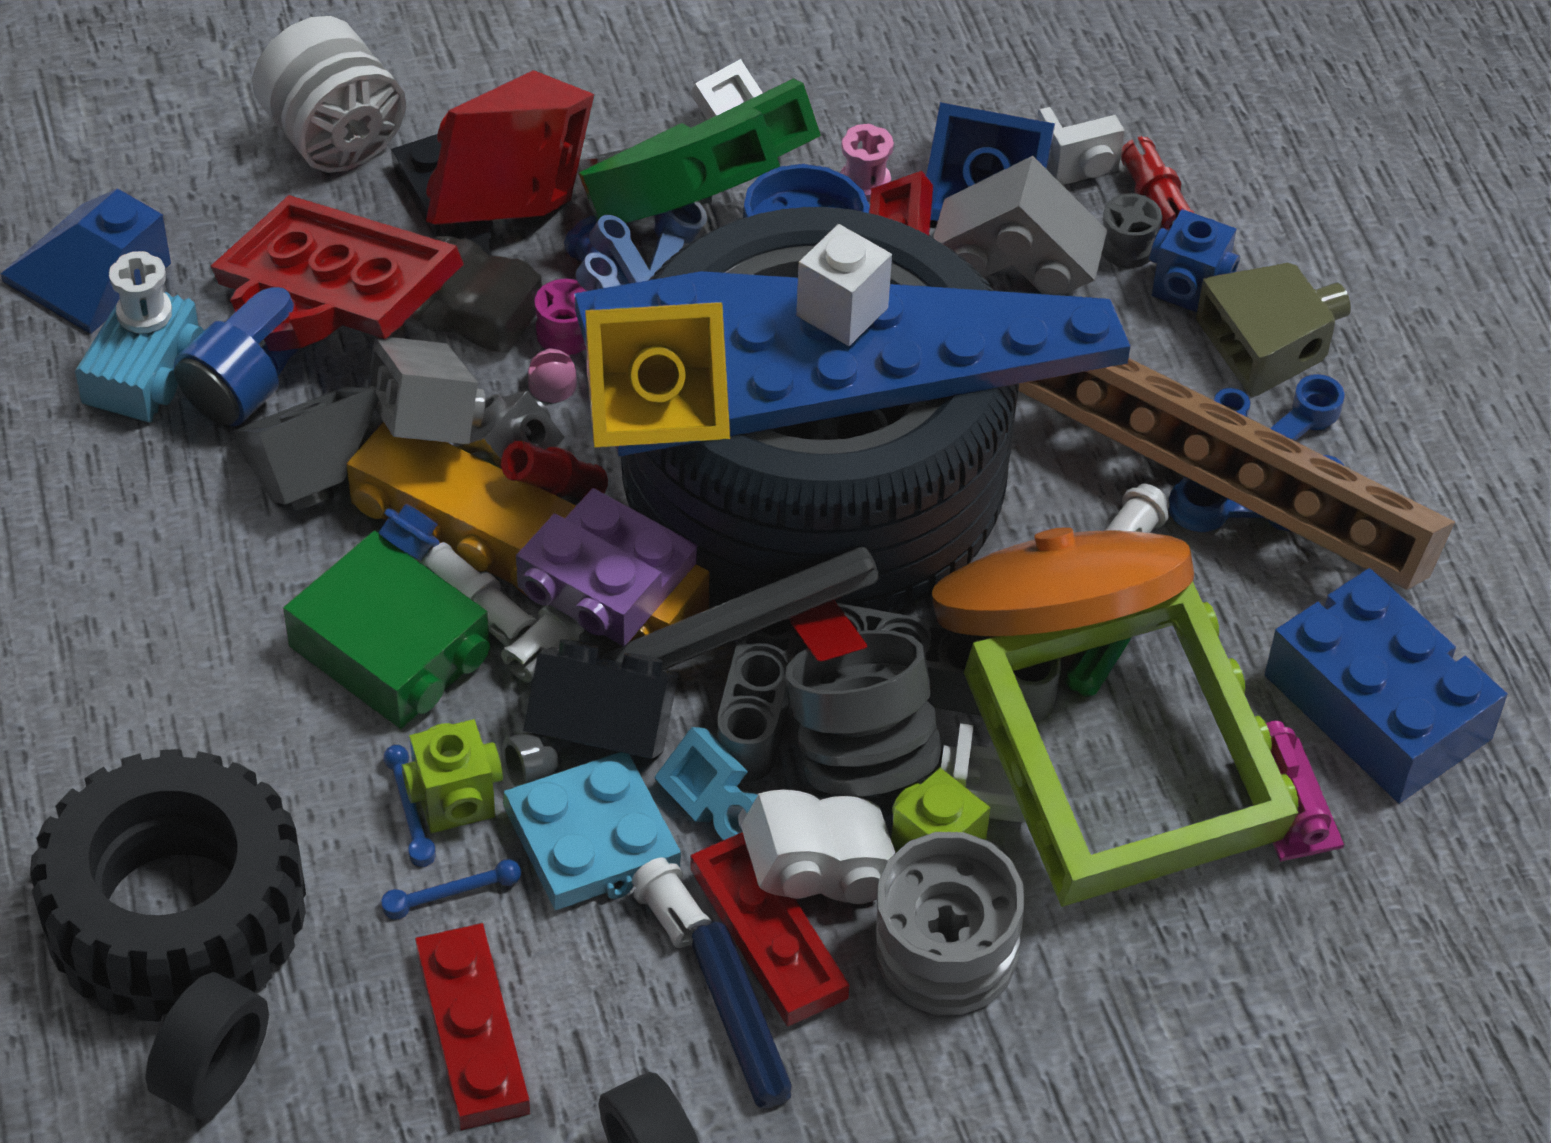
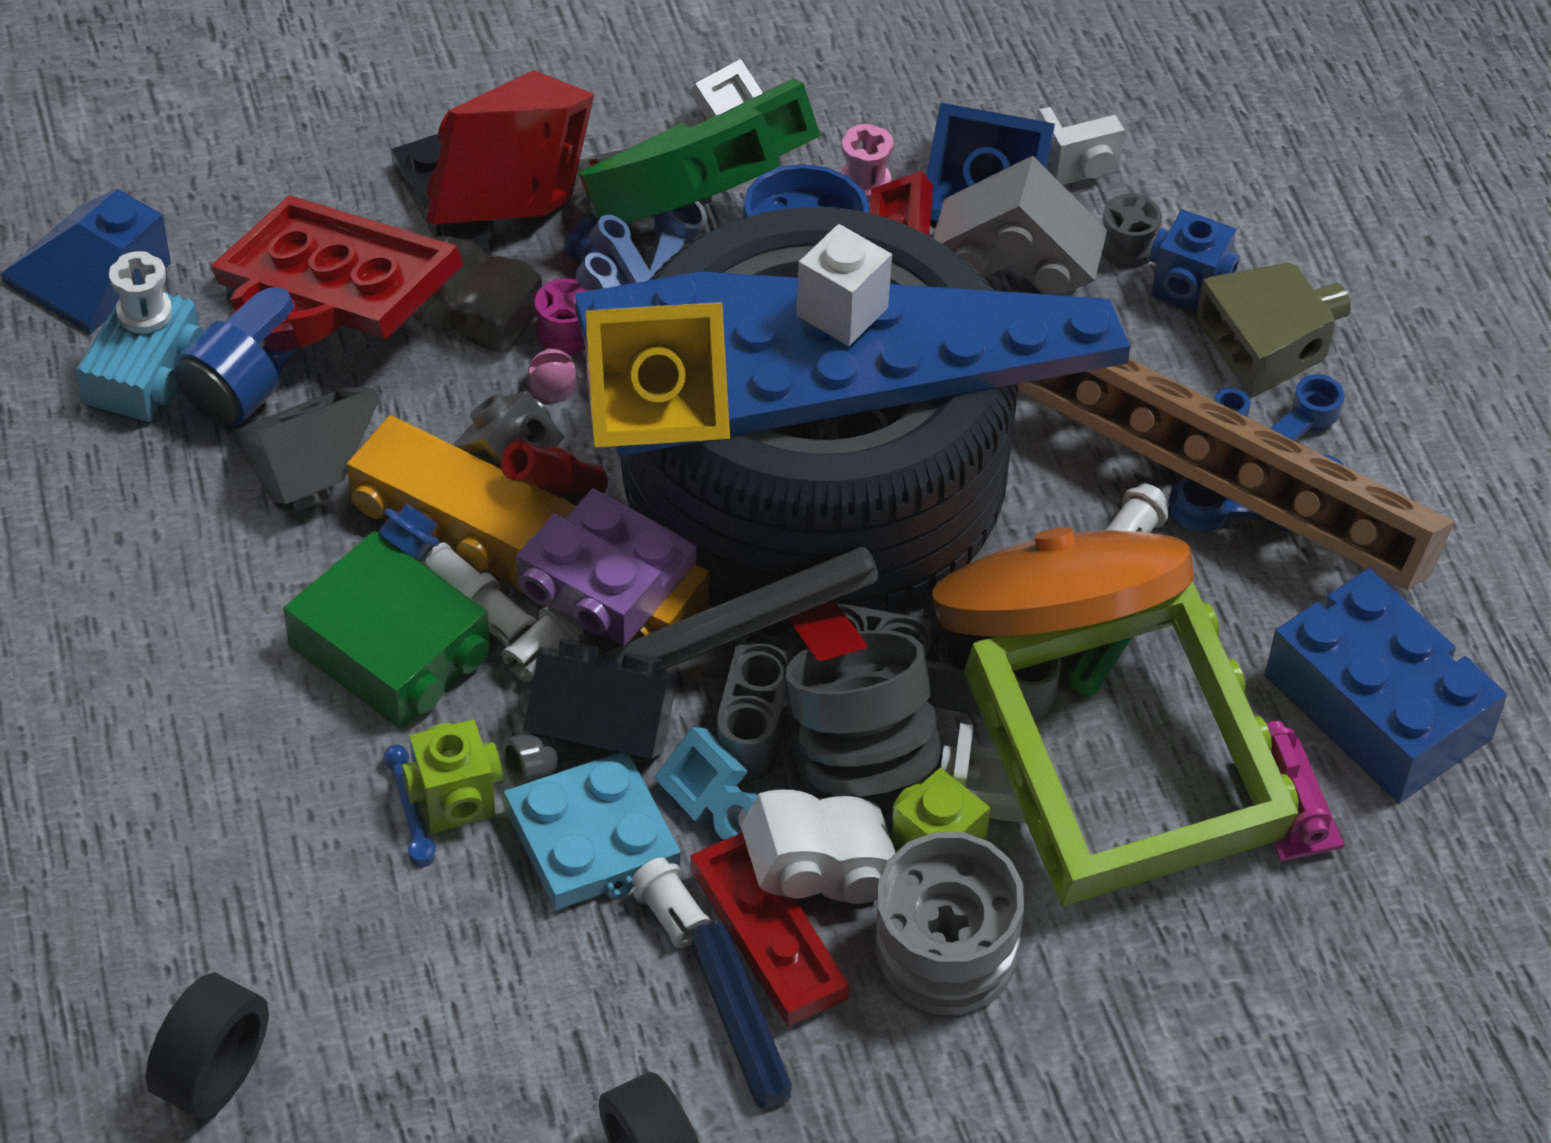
black tyre [30,749,306,1022] -> none
white wheel [252,16,406,173] -> none
light grey brick [367,336,485,445] -> none
blue hinge [381,859,521,920] -> none
red plate [415,923,531,1130] -> none
red pin [1120,136,1194,230] -> none

